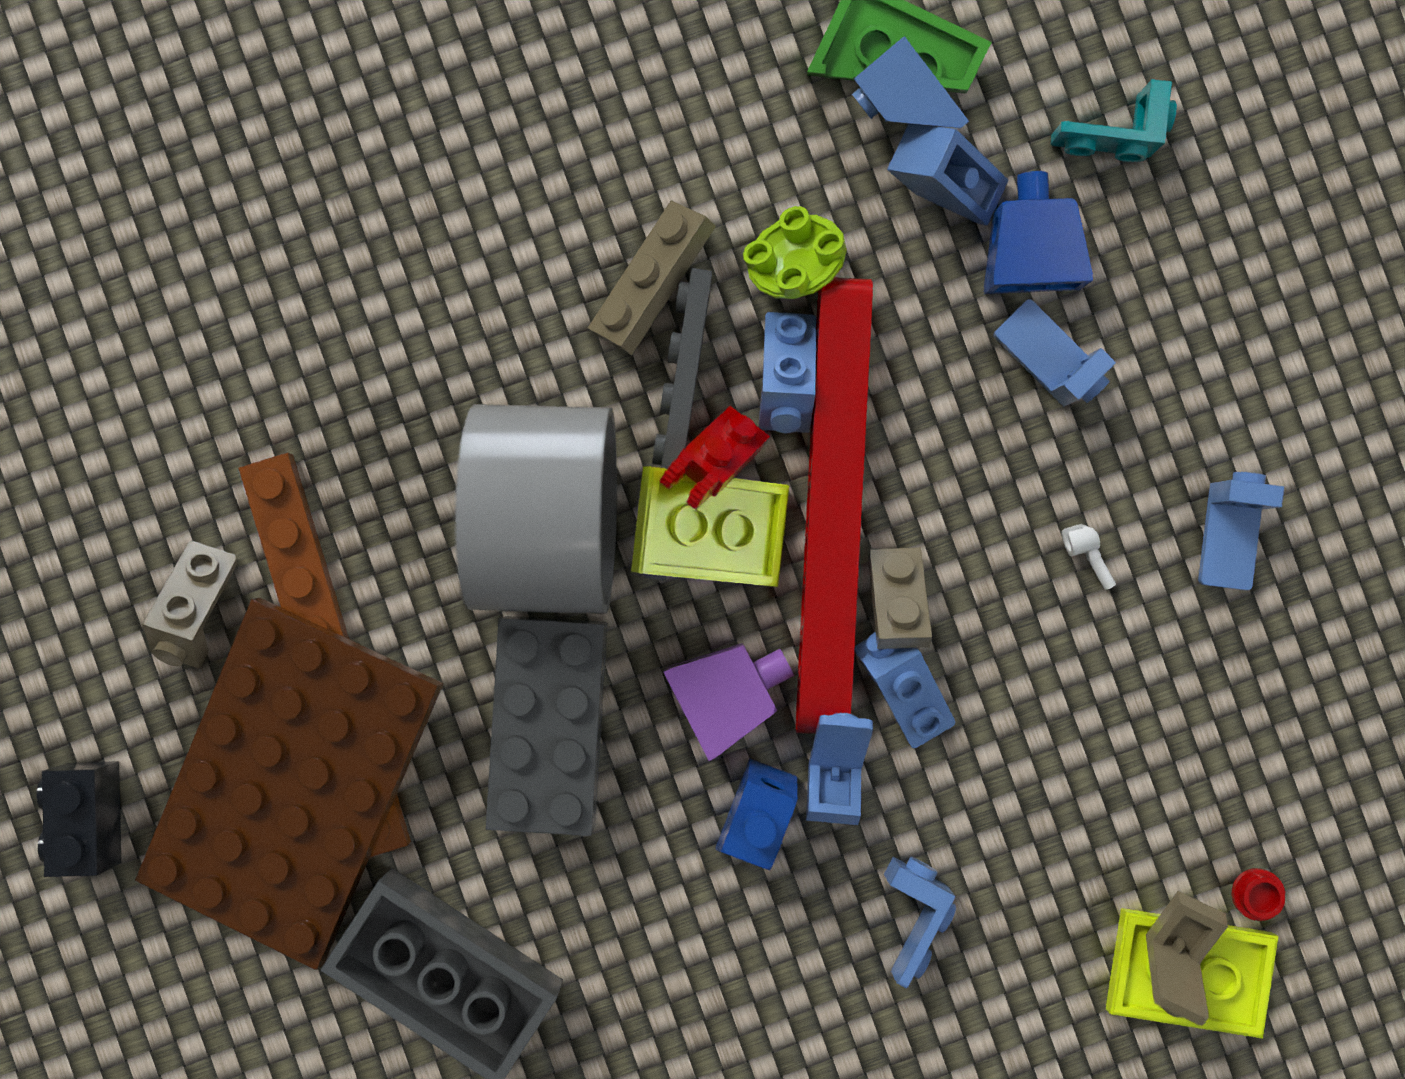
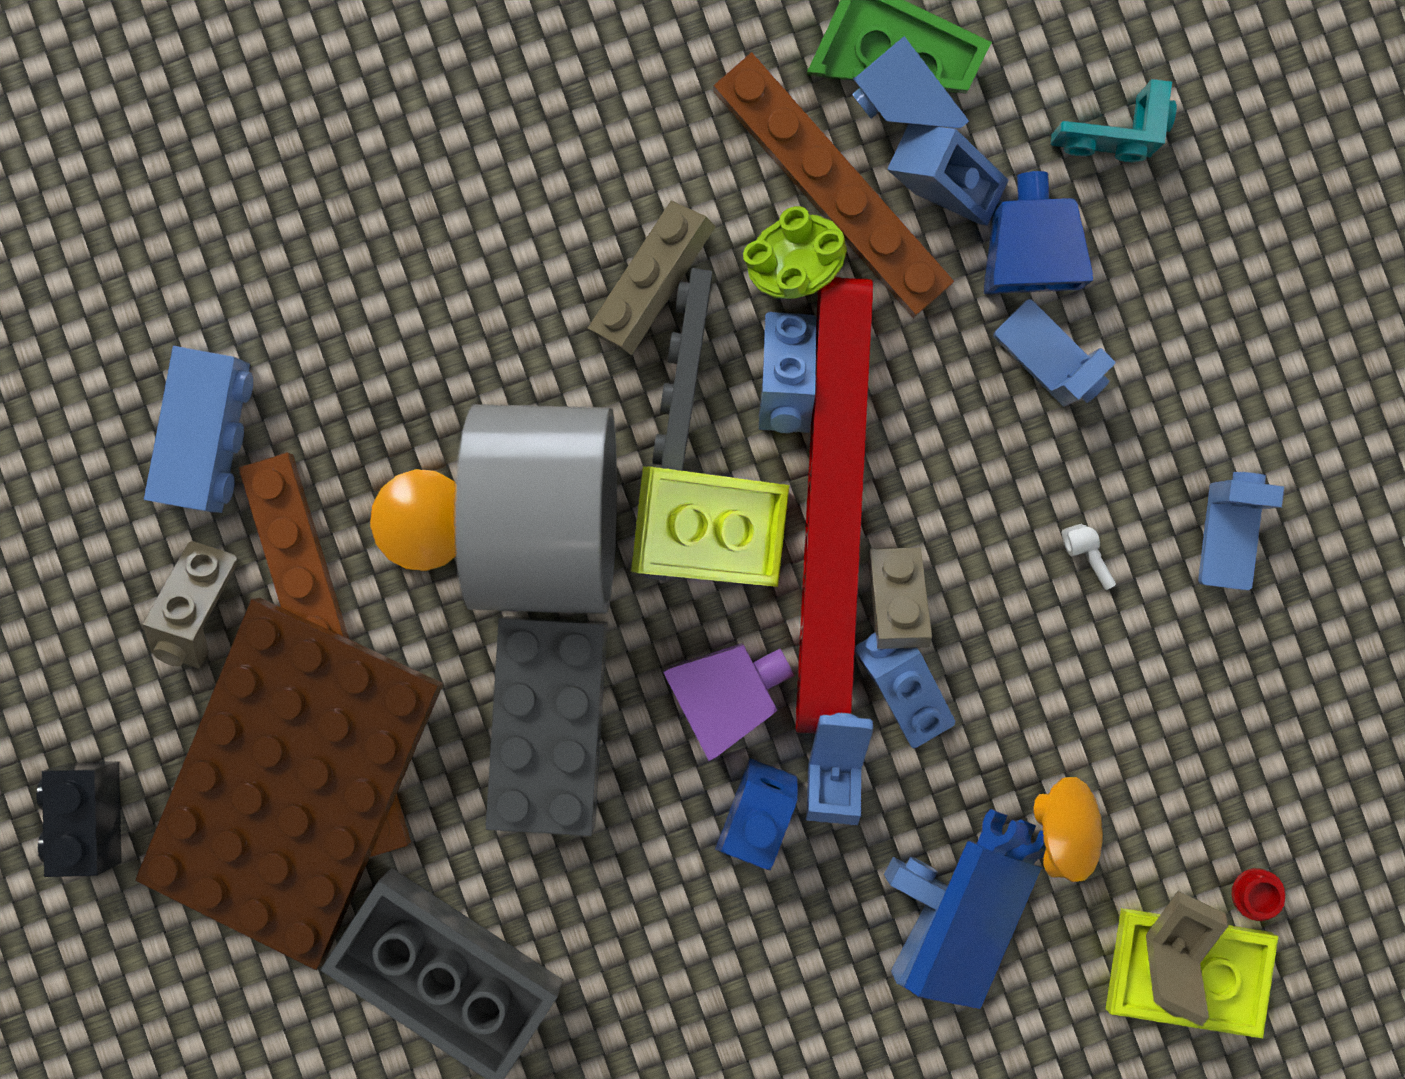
red hinge [660,406,770,510] -> none
none -> medium blue brick [144,346,253,513]
none -> light orange dish [370,469,456,571]
none -> dark orange plate [713,52,954,318]
none -> blue tile [904,809,1046,1009]
none -> light orange dish [1034,777,1103,882]

